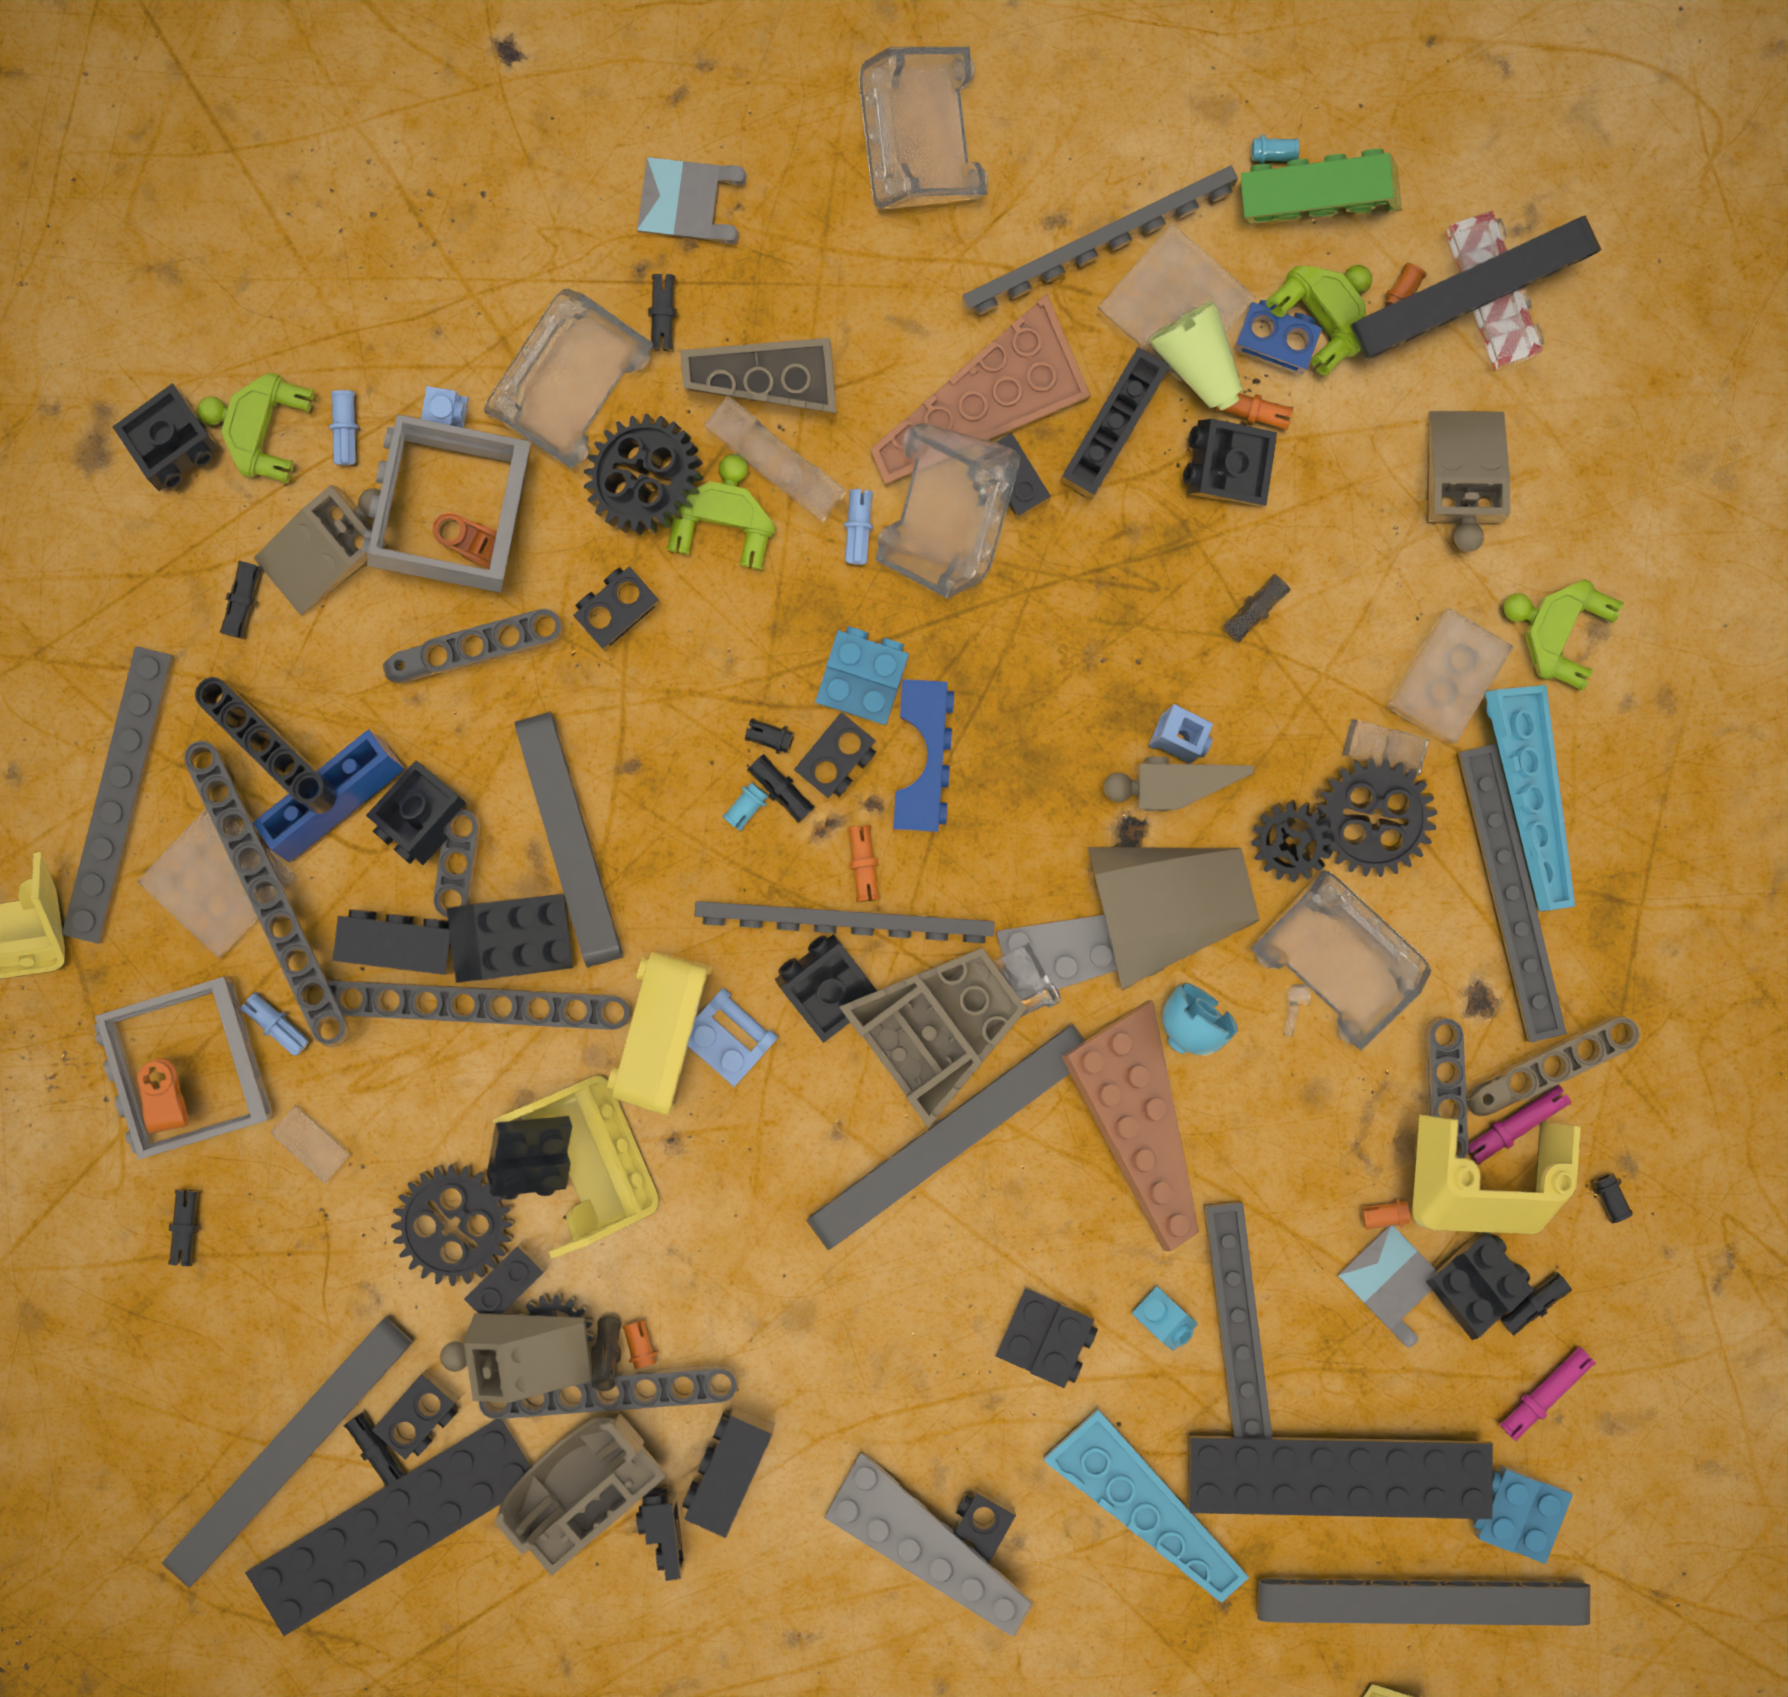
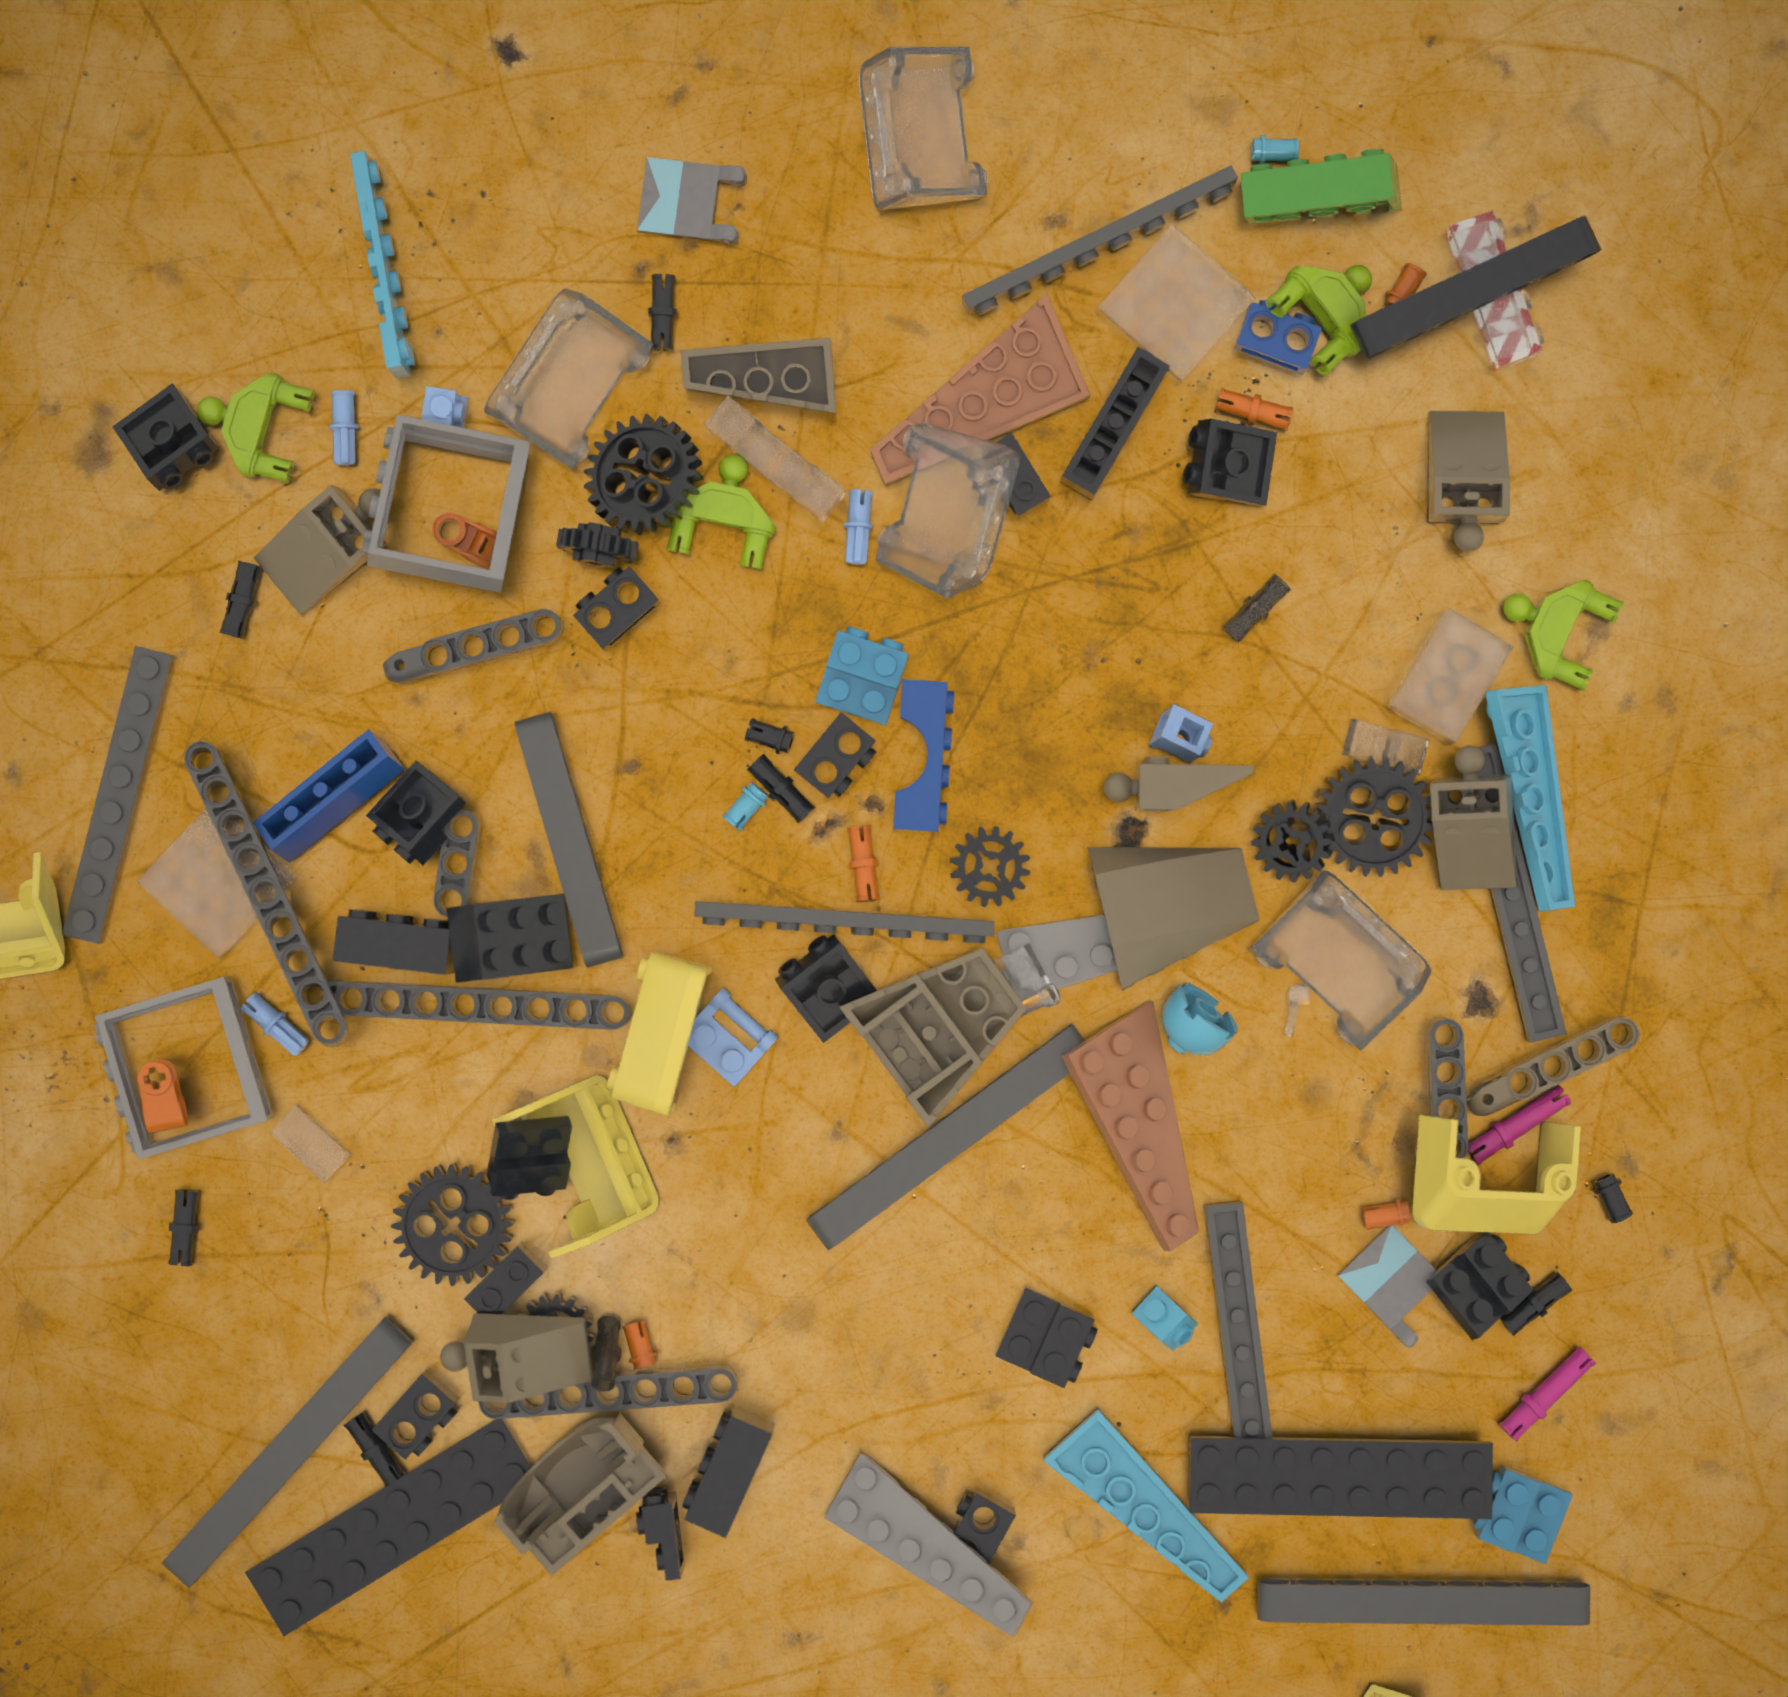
black beam [195,677,337,814] -> none
yellowish green cone [1149,302,1243,411] -> none
none -> medium azure wing [350,151,415,379]
none -> black gear [556,522,639,568]
none -> black gear [950,826,1030,907]
none -> dark tan slope [1430,745,1517,890]

